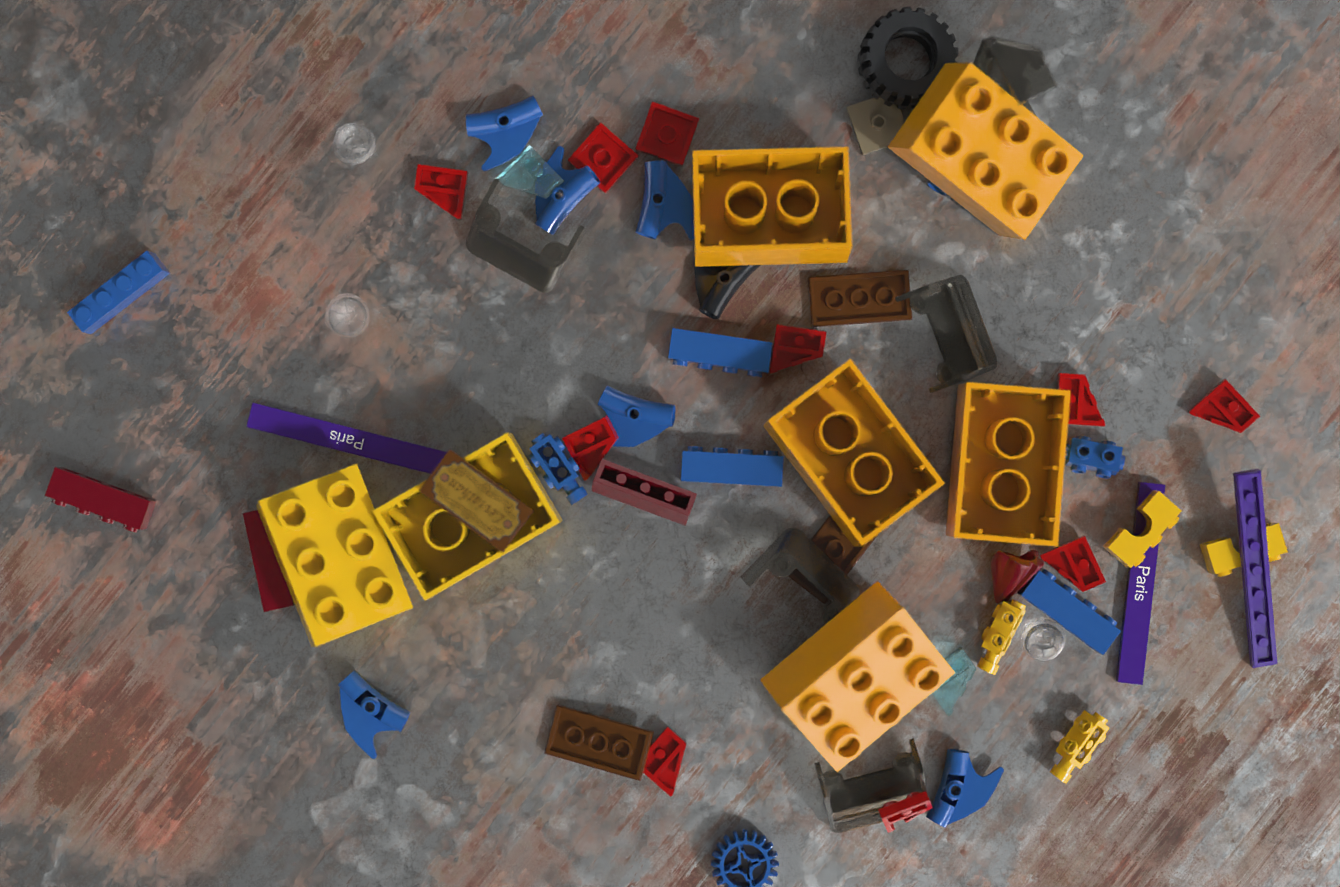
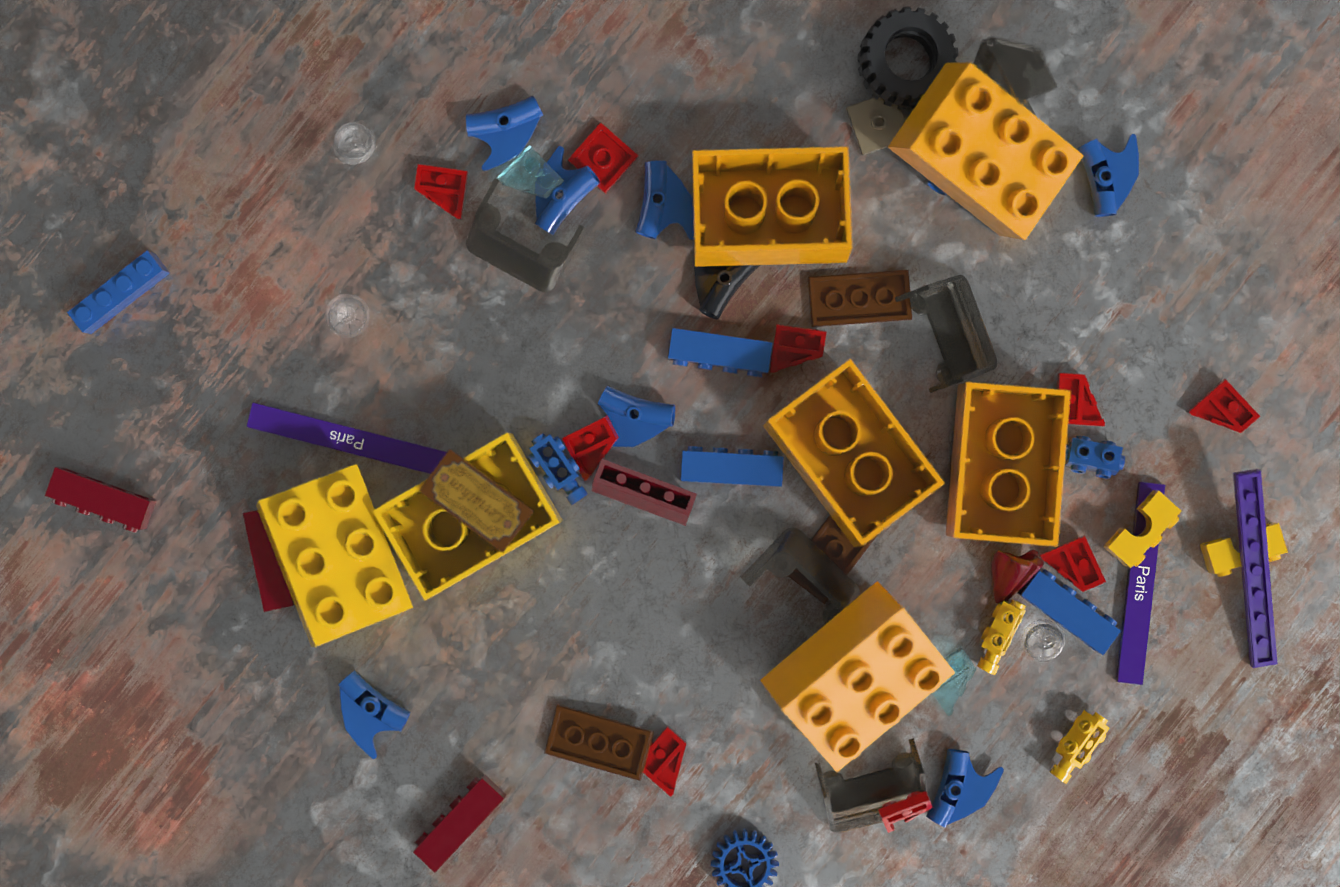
red tile [635,101,700,167] -> none
none -> dark red brick [413,774,506,873]
none -> blue pin [1077,134,1139,217]

